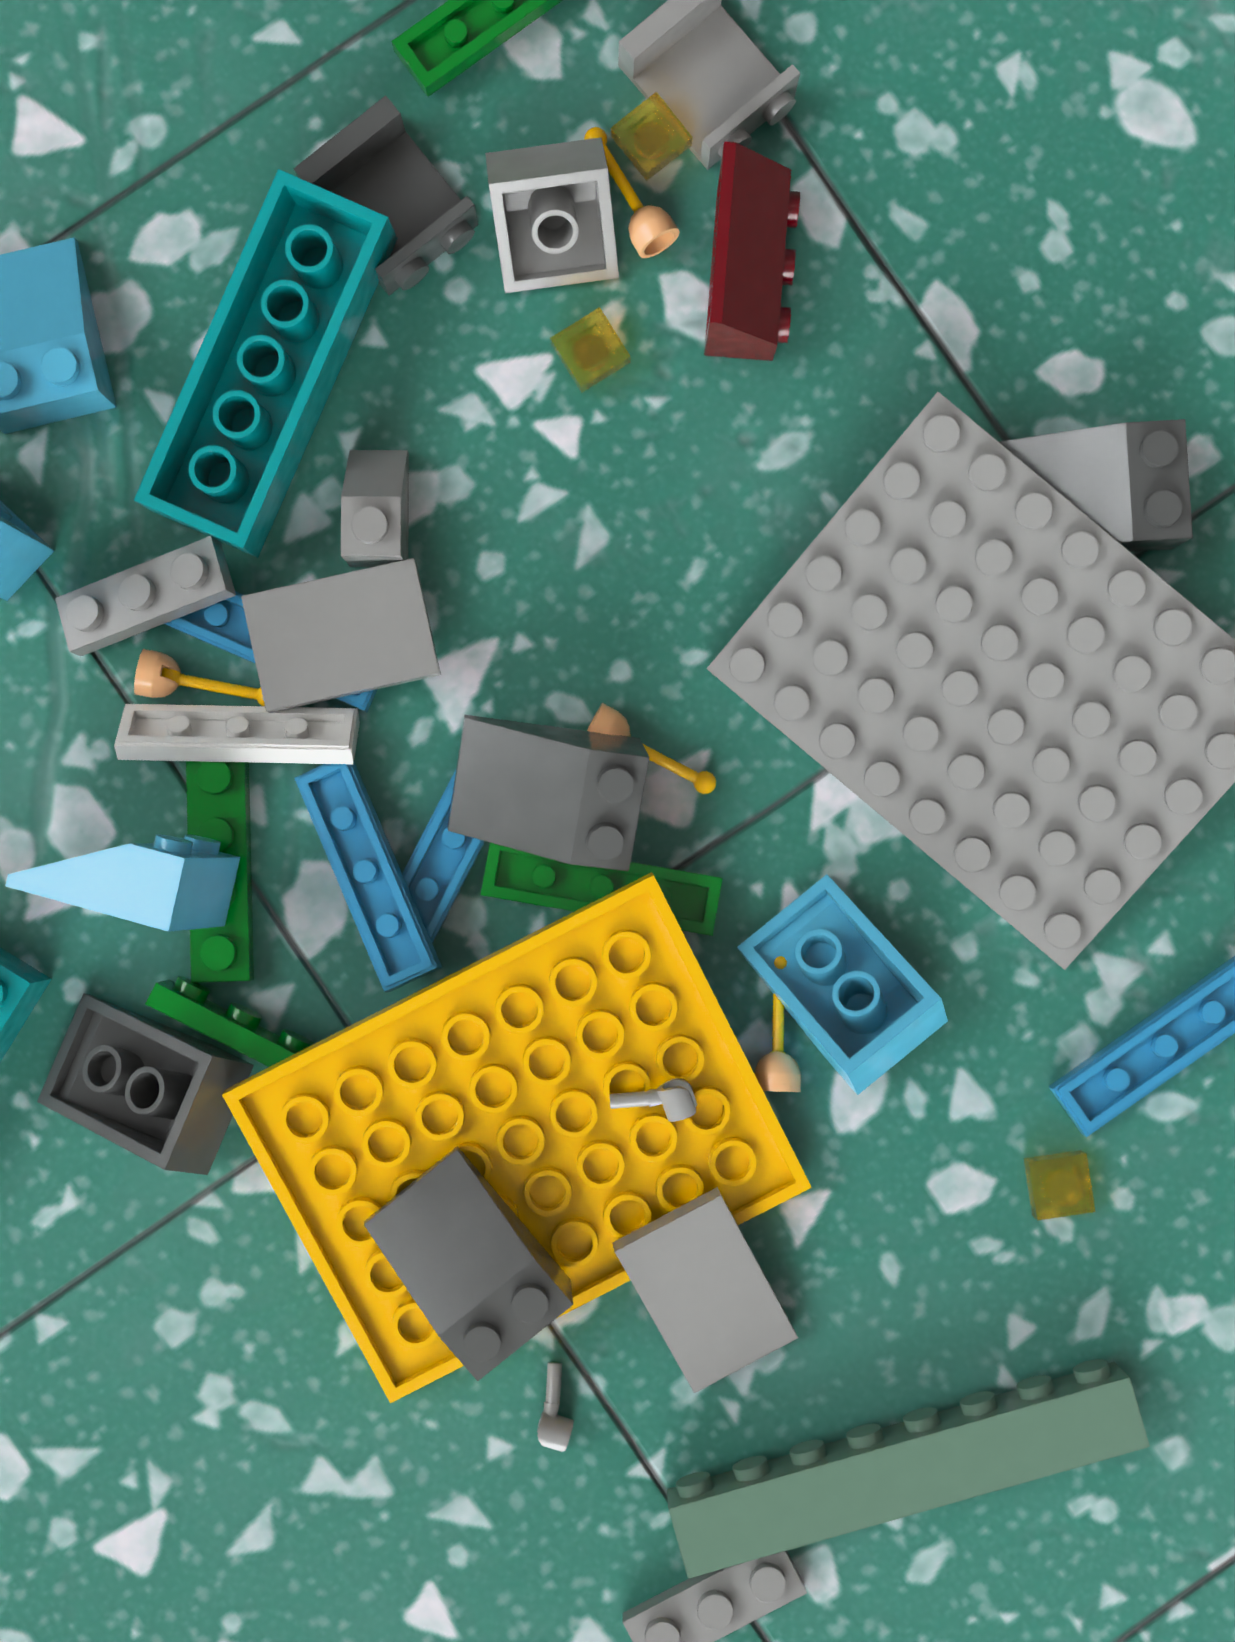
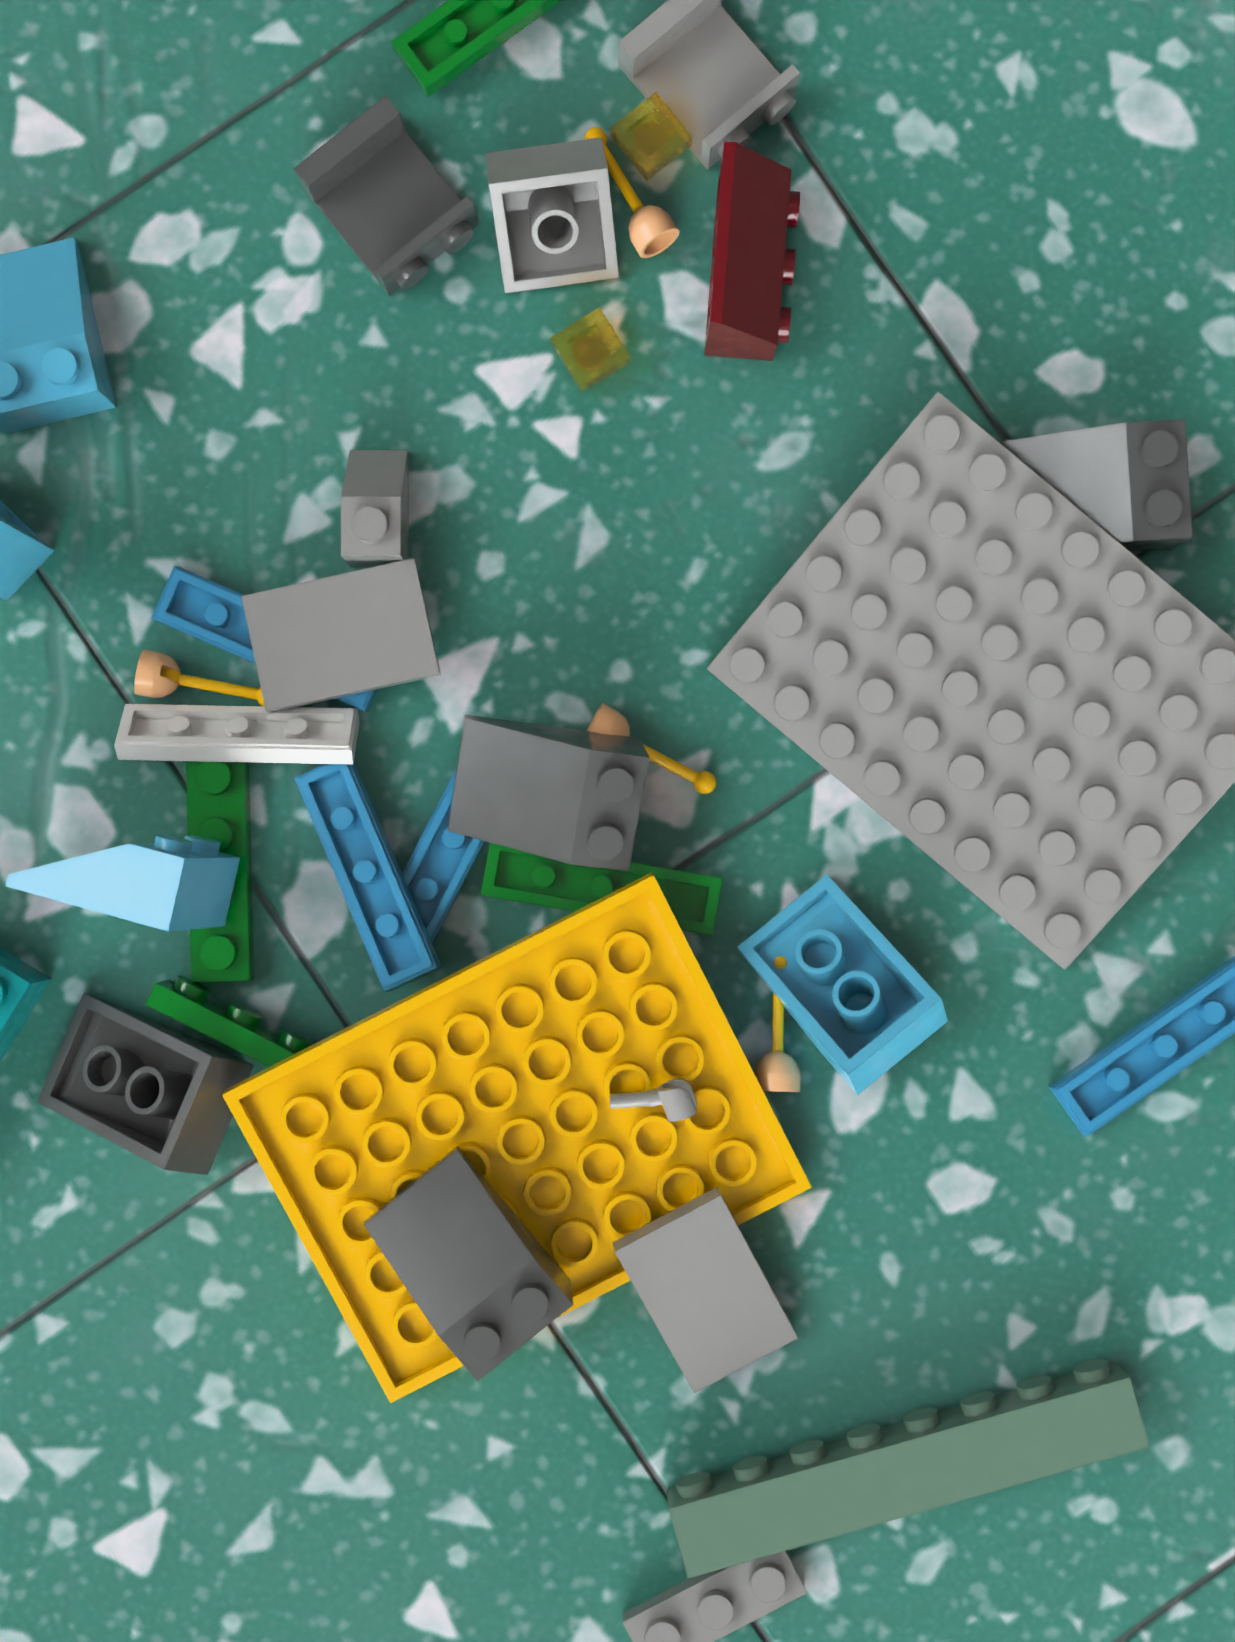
light grey plate [55,536,236,656] -> none
teal brick [134,169,398,558] -> none
light grey hand [537,1362,574,1452] -> none
clear yellow plate [1024,1150,1096,1221] -> none

